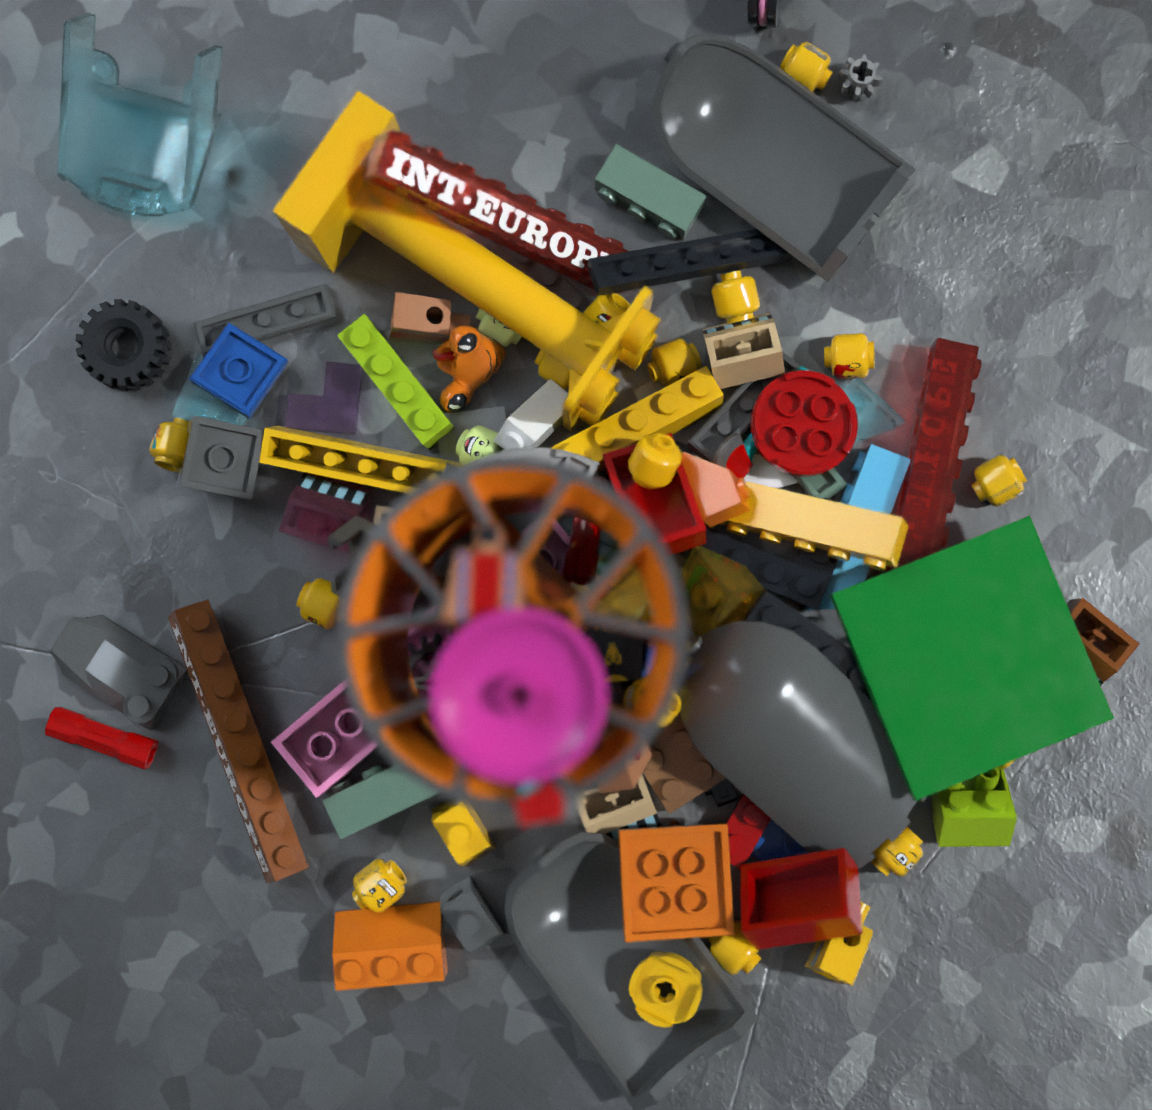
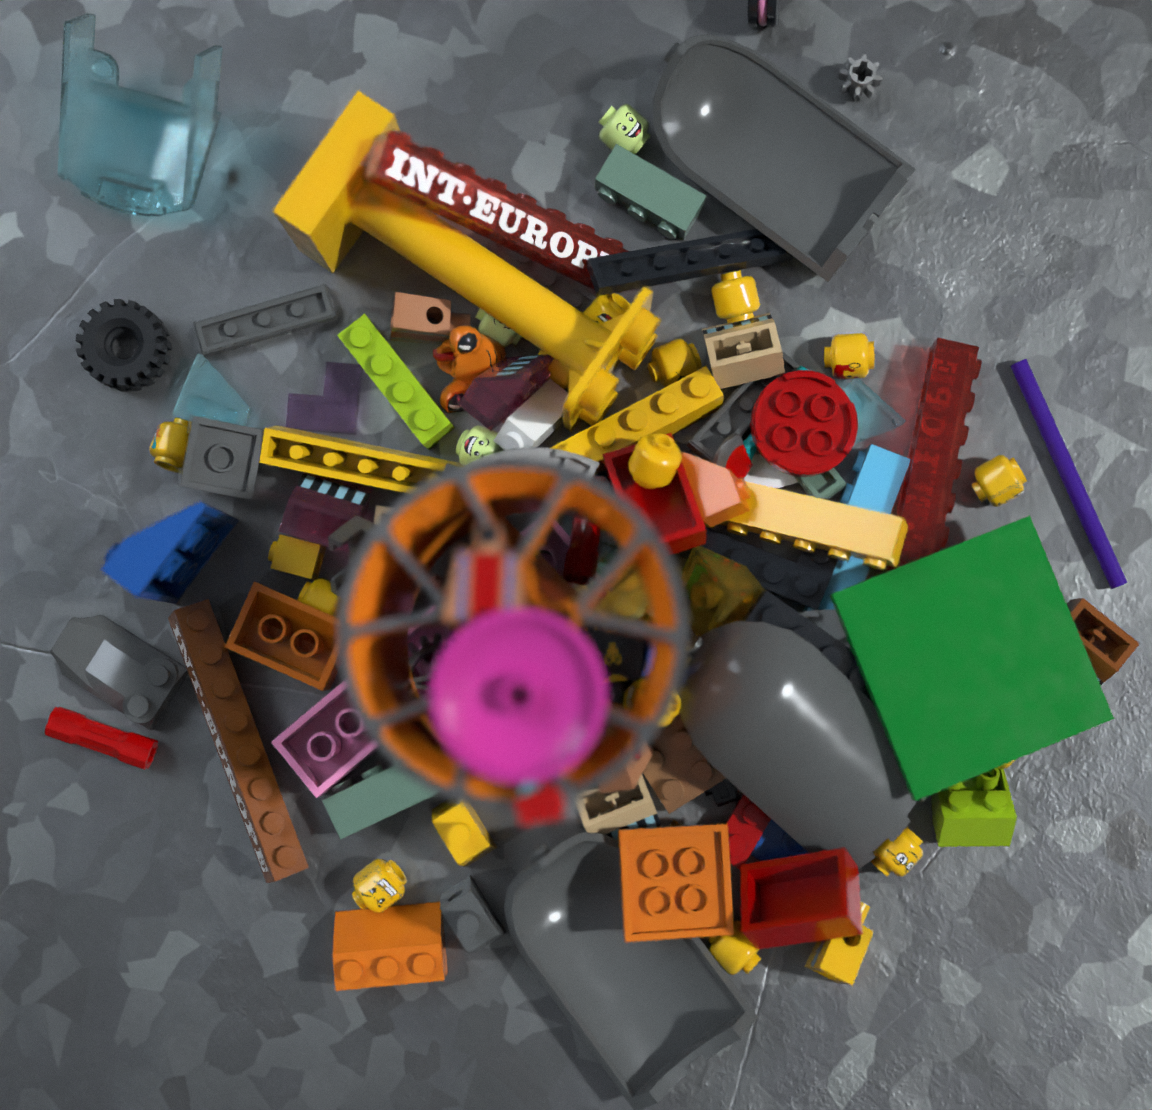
blue tile [189,323,289,419] -> none
yellow plate [629,951,703,1028] -> none
yellow head [779,42,833,92] -> none
none -> blue slope [101,501,239,604]
none -> orange slope [225,581,340,691]
none -> yellow brick [268,534,326,580]
none -> clear pink slope [458,354,555,431]
none -> yellowish green head [599,104,651,154]
none -> dark purple piece [1010,359,1128,589]

